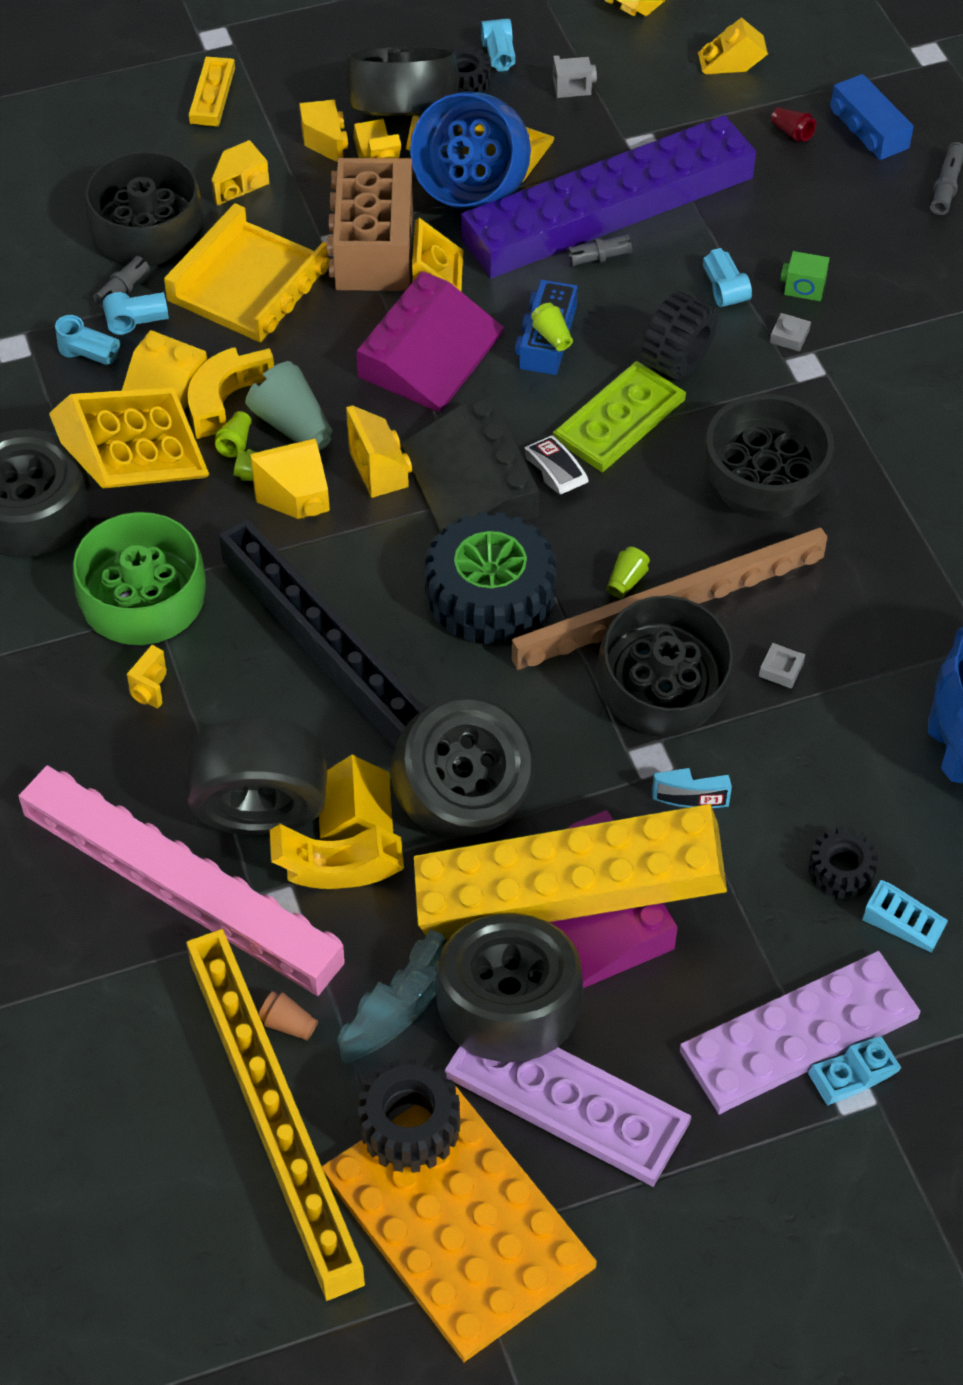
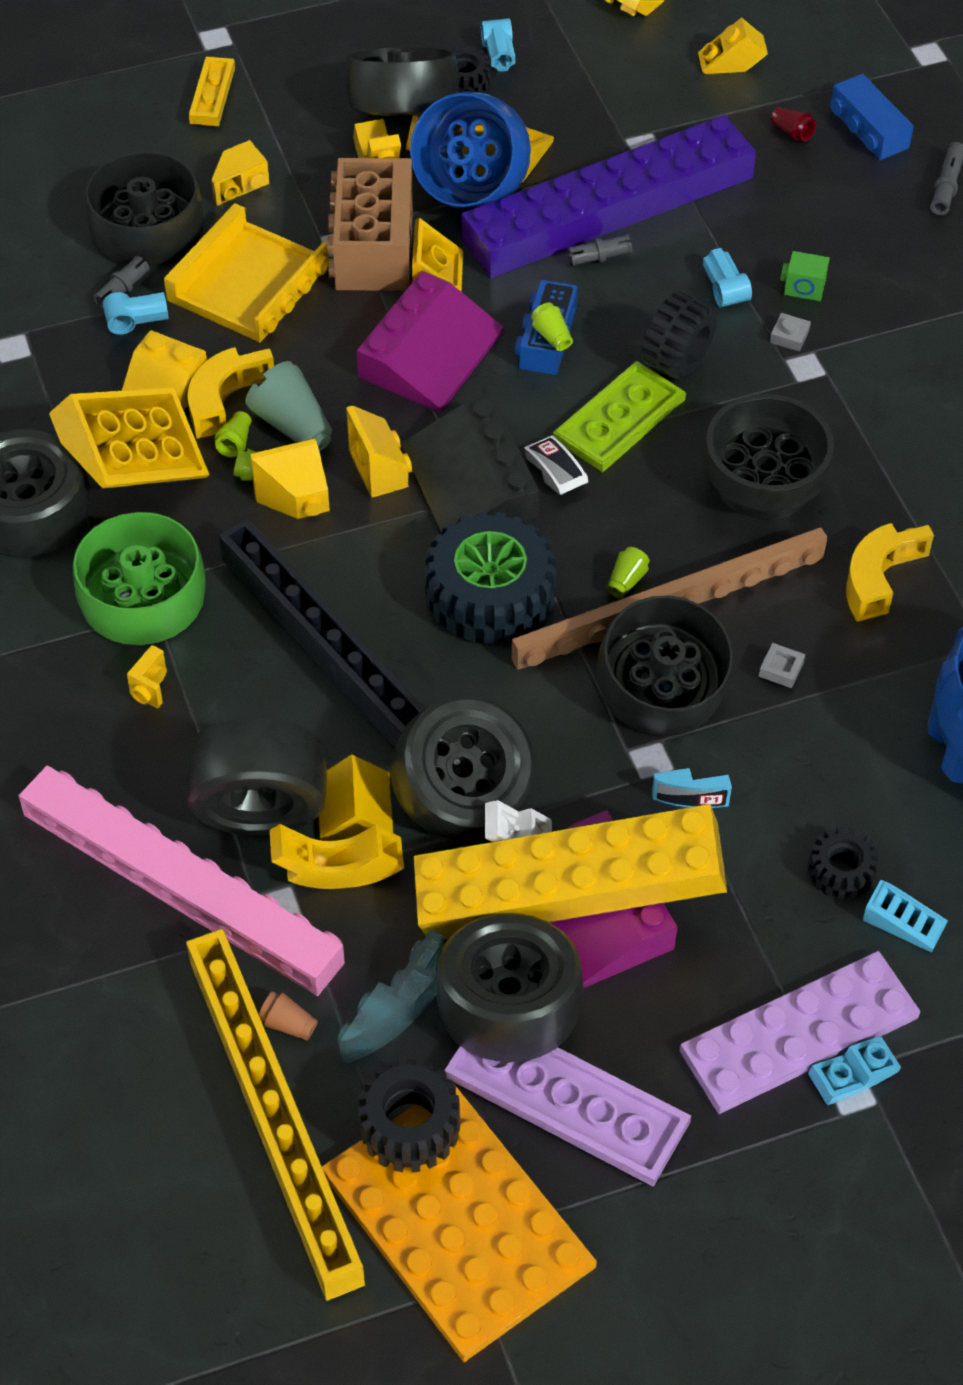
medium azure piece [55,315,120,365] -> none
yellow slope [299,99,348,162] -> none
light grey brick [553,55,597,98] -> none
none -> white slope [485,800,552,842]
none -> yellow arch [846,523,934,622]

